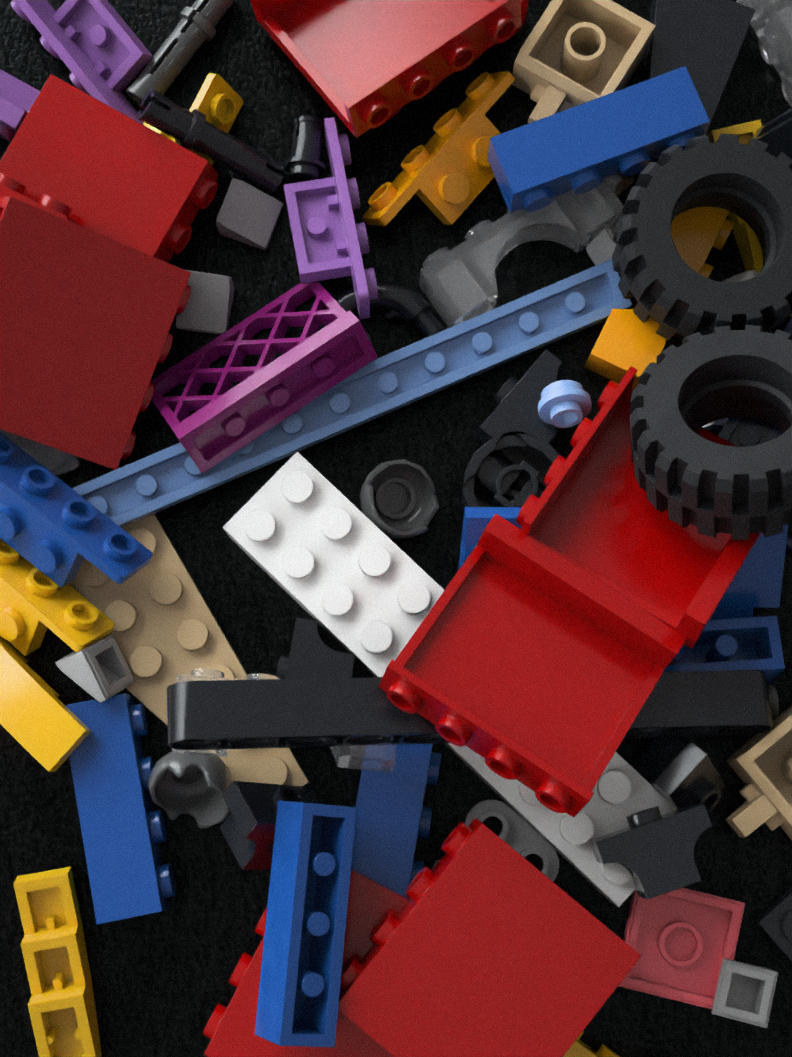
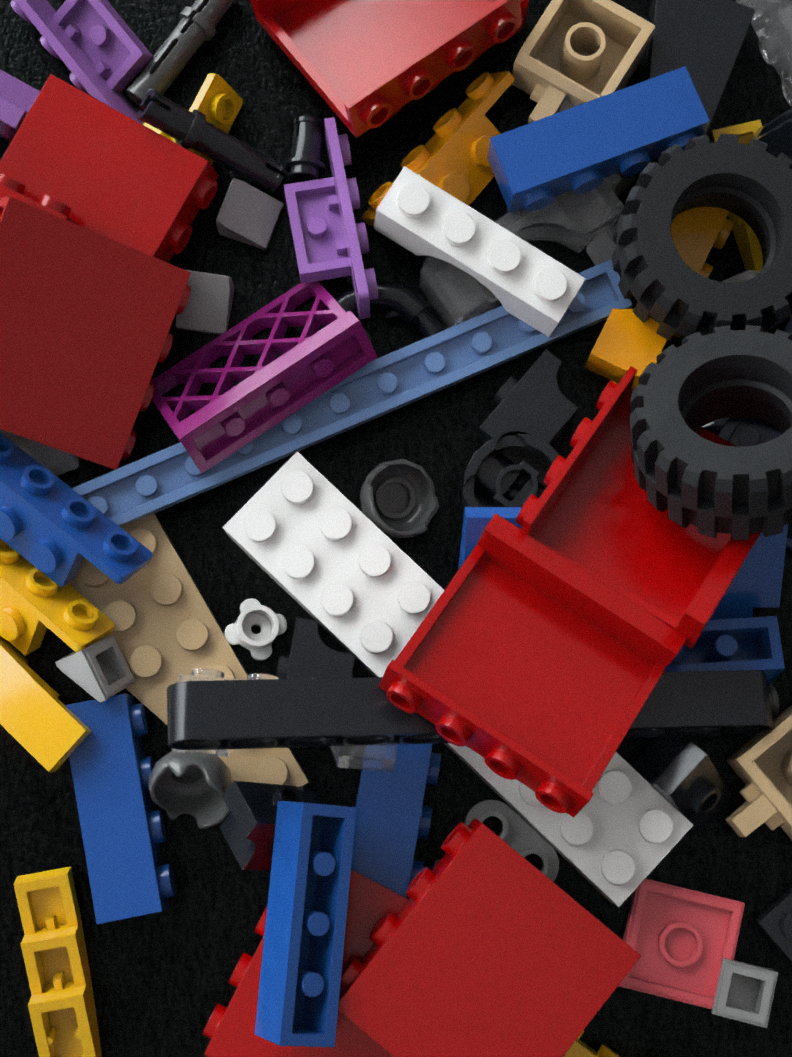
light blue plate [538,380,592,428] -> none
black brick [589,804,712,900] -> none
none -> white plate [224,598,287,660]
none -> white arch [374,166,586,337]

